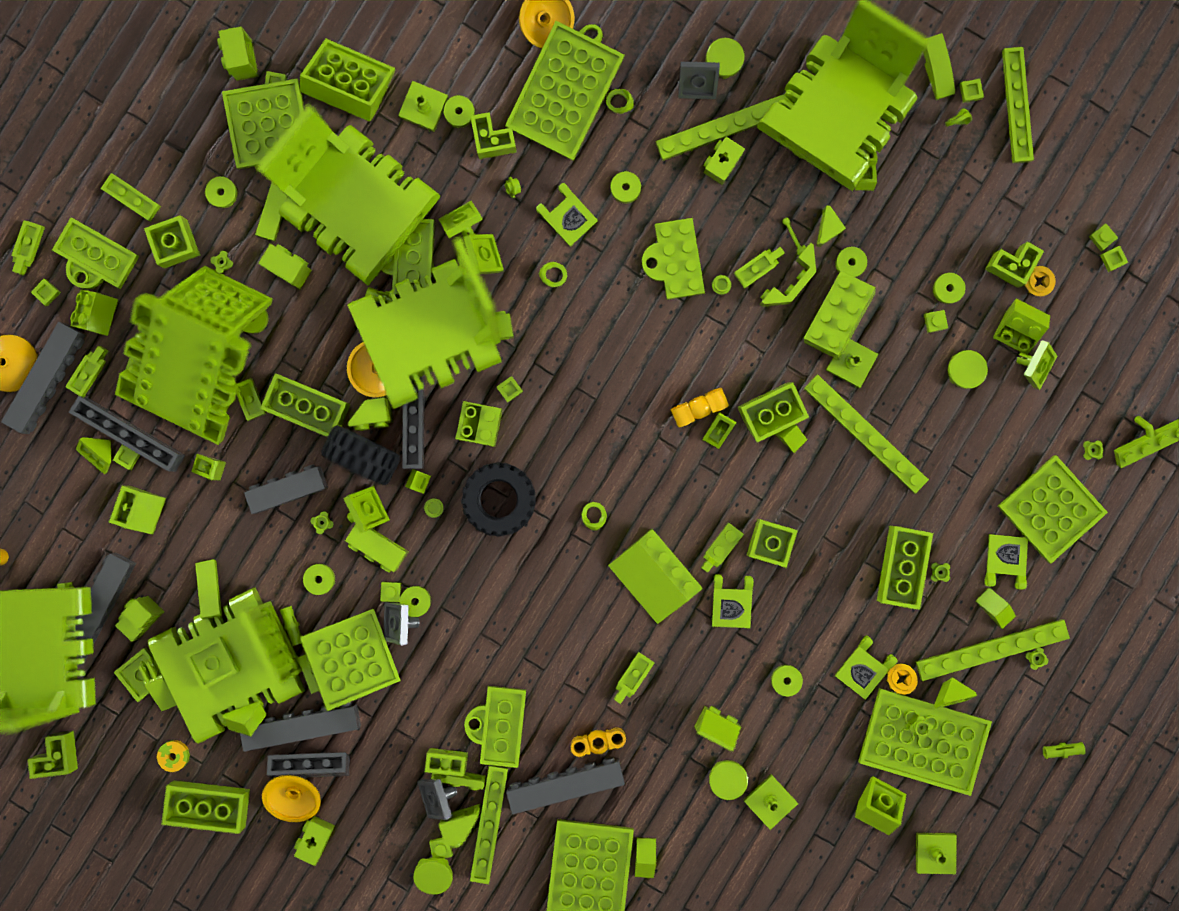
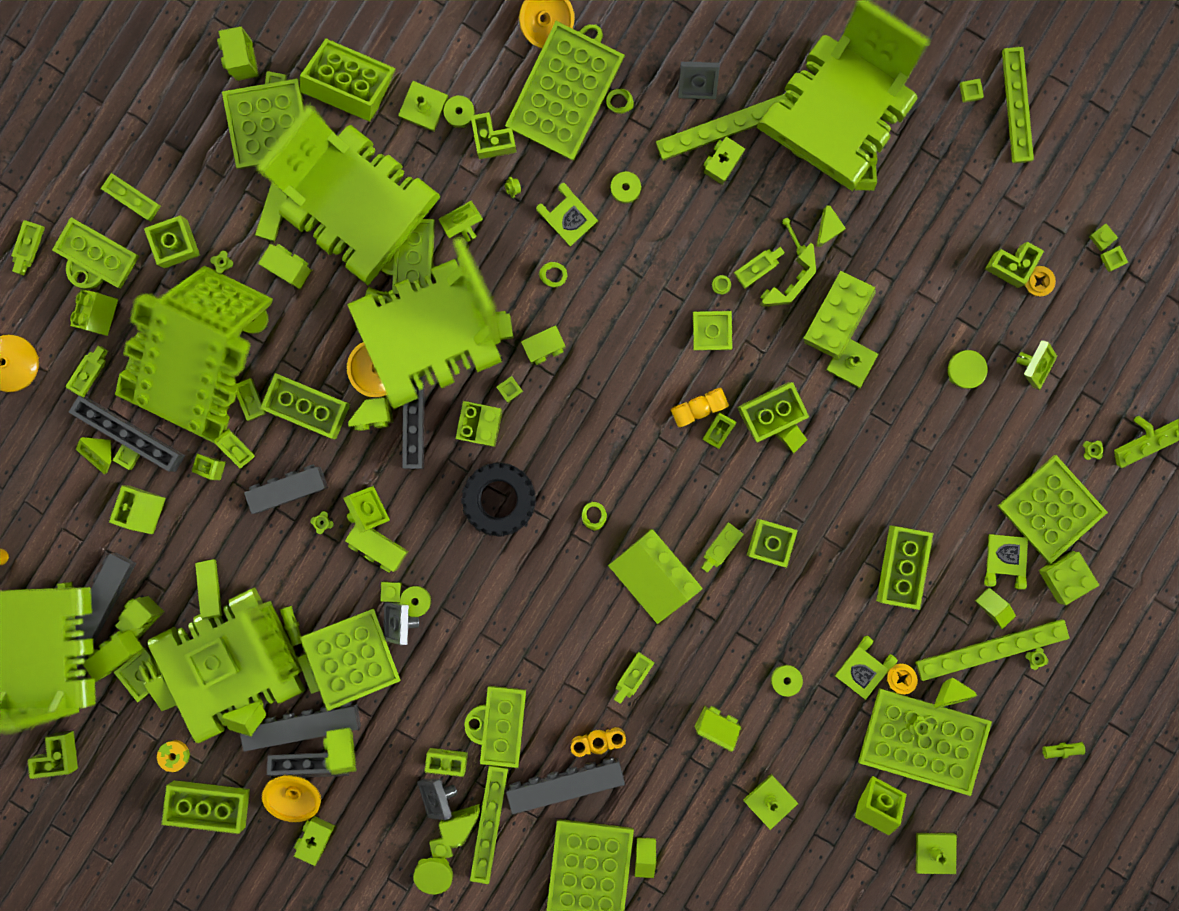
dark grey brick [1,321,86,434] -> none
lime plate [31,279,61,306] -> none
lime piece [205,177,238,208] -> none
lime piece [303,564,335,595] -> none
black tyre [321,425,400,485] -> none
lime plate [405,469,431,494] -> none
lime plate [424,498,444,518] -> none
lime hinge [431,772,486,790] -> none
lime tile [463,234,504,274] -> none
lime plate [642,218,705,300] -> none
lime tile [705,38,745,79] -> none
lime tile [709,760,748,800] -> none
lime flag [712,574,754,628] -> none
lime plate [803,374,929,494] -> none
lime piece [835,247,867,277] -> none
lime slope [923,33,955,100] -> none
lime plate [924,310,948,333] -> none
lime plate [931,563,950,582] -> none
lime piece [933,273,965,304] -> none
lime piece [945,108,972,127] -> none
lime slope [993,298,1050,354] -> none
none -> lime brick [82,630,143,682]
none -> lime plate [214,428,255,469]
none -> lime brick [324,728,356,775]
none -> lime brick [521,325,566,365]
none -> lime plate [693,311,732,351]
none -> lime brick [1038,551,1099,605]

